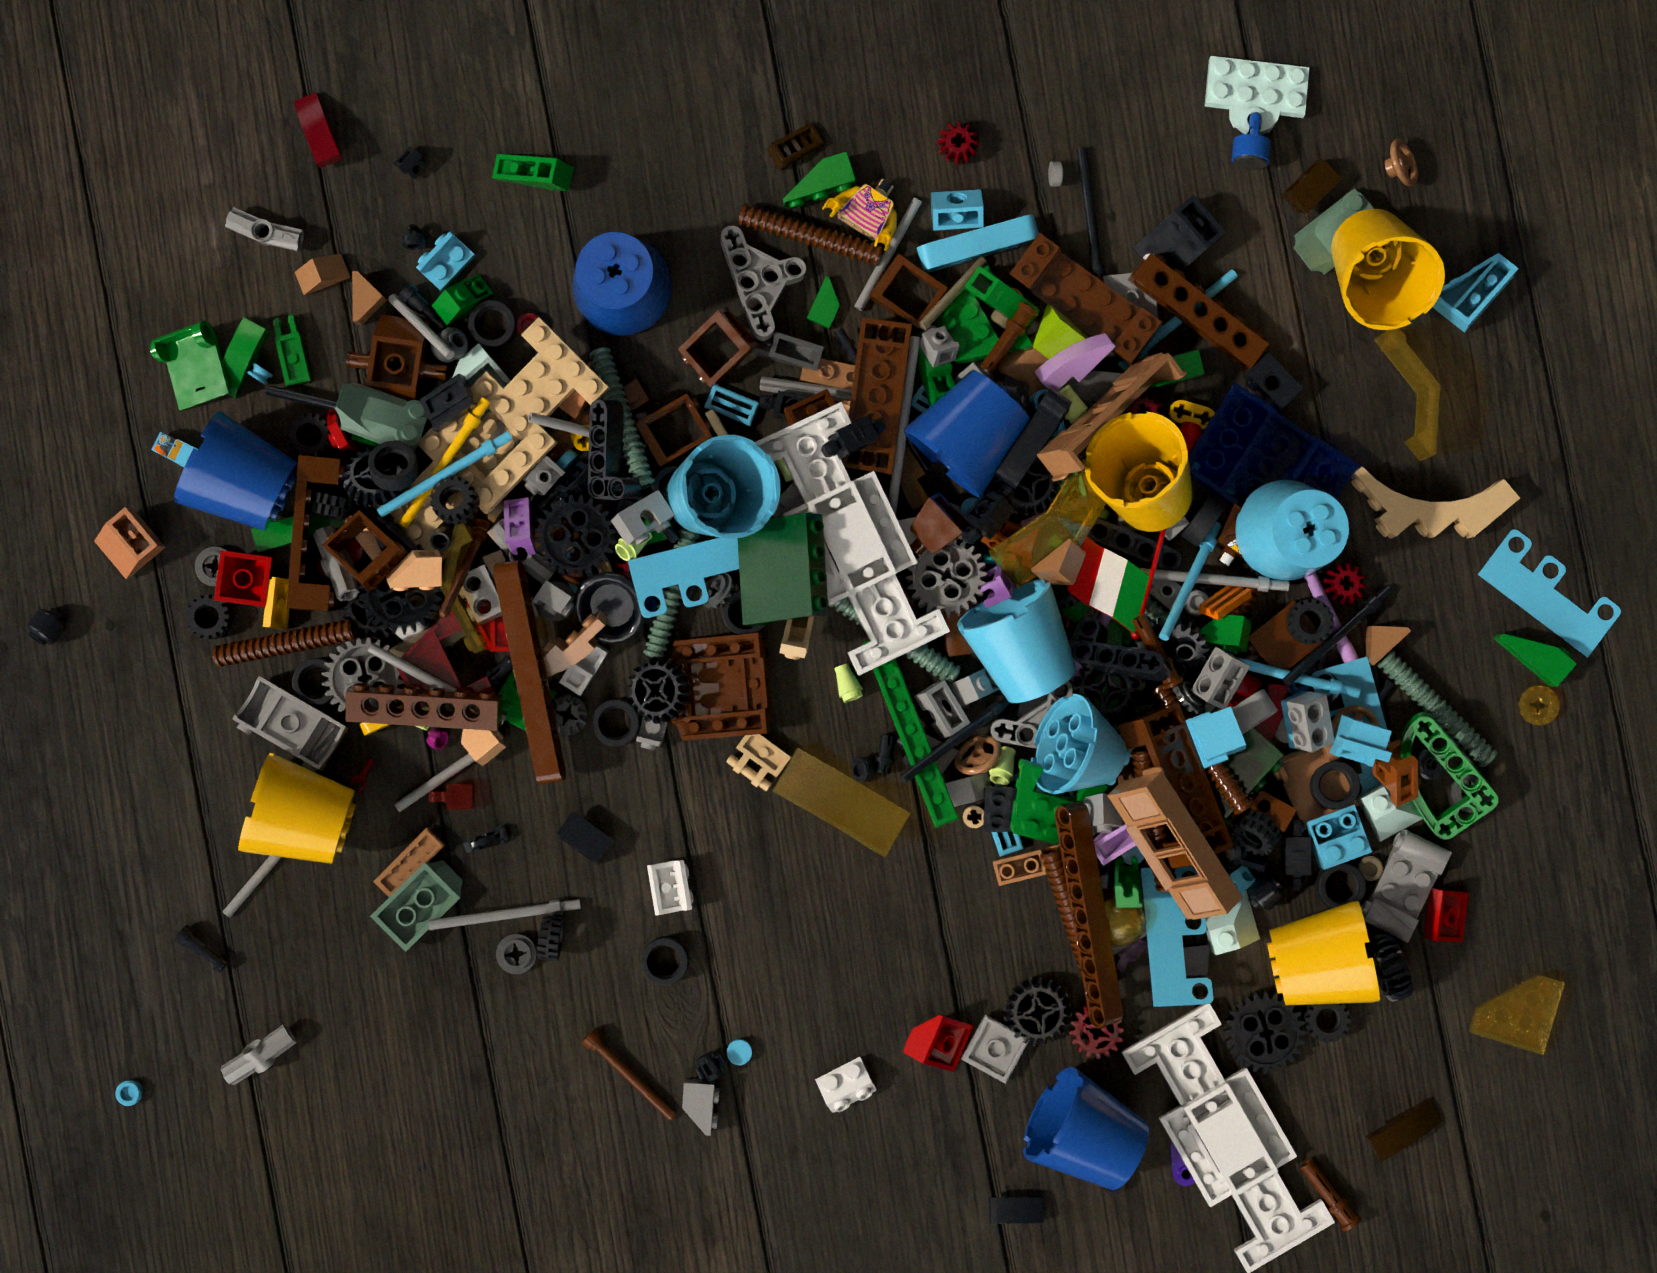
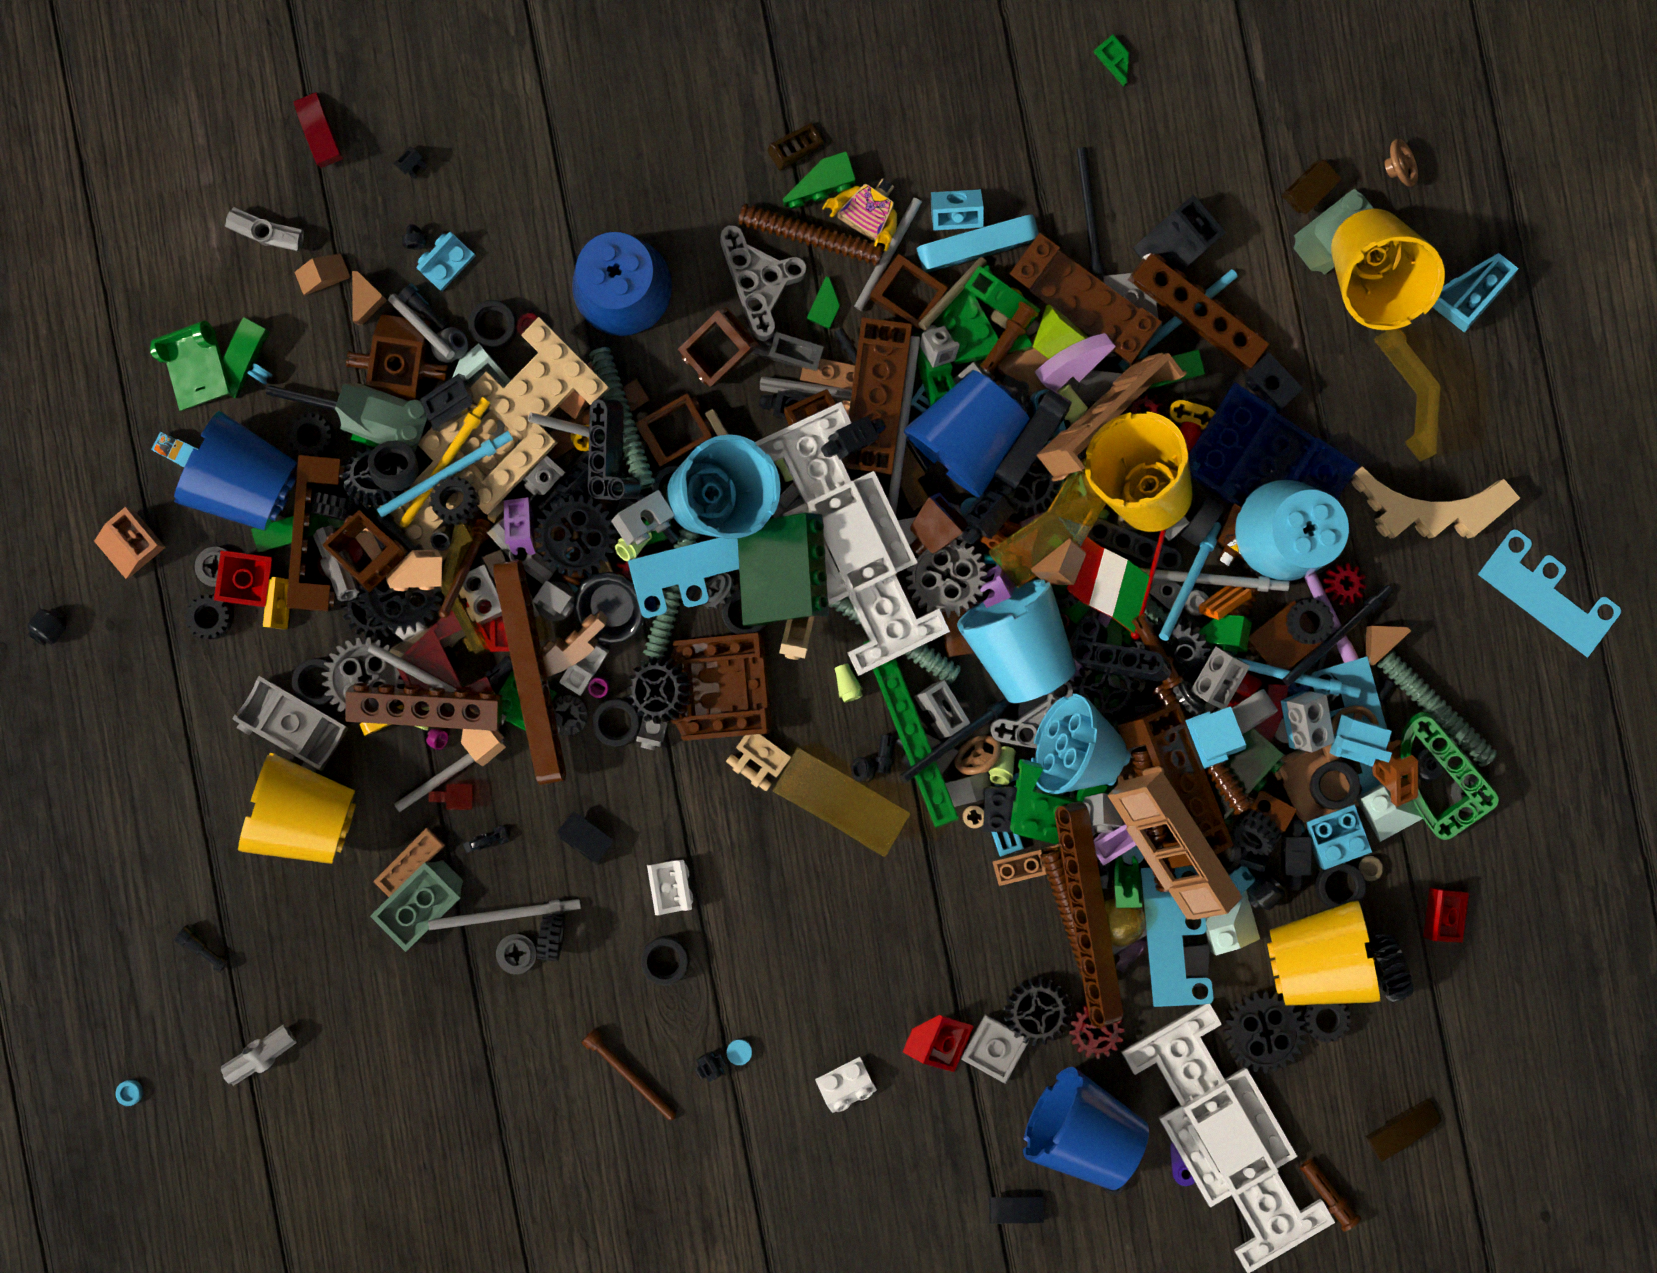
reddish brown piece [212,619,357,667] -> none
light grey bar [223,856,281,918] -> none
green hinge [273,314,312,387] -> none
red wing [326,410,358,455] -> none
dark red hand [349,758,374,794] -> none
green slope [432,274,494,325] -> none
green slope [492,154,574,191] -> none
medium azure tile [556,449,578,471] -> none
light grey slope [682,1079,720,1136] -> none
medium azure tile [704,385,759,427] -> none
dark red gear [937,121,979,165] -> none
light grey slope [948,668,999,707] -> none
light grey tile [1048,161,1063,187] -> none
light aqua plate [1204,56,1309,170] -> none
light grey piece [1361,829,1452,943] -> none
clear yellow plate [1468,974,1565,1055] -> none
green slope [1493,634,1577,687] -> none
clear yellow gear [1518,685,1559,725] -> none
none -> magenta hinge [588,677,609,698]
none -> green tile [1093,34,1129,87]

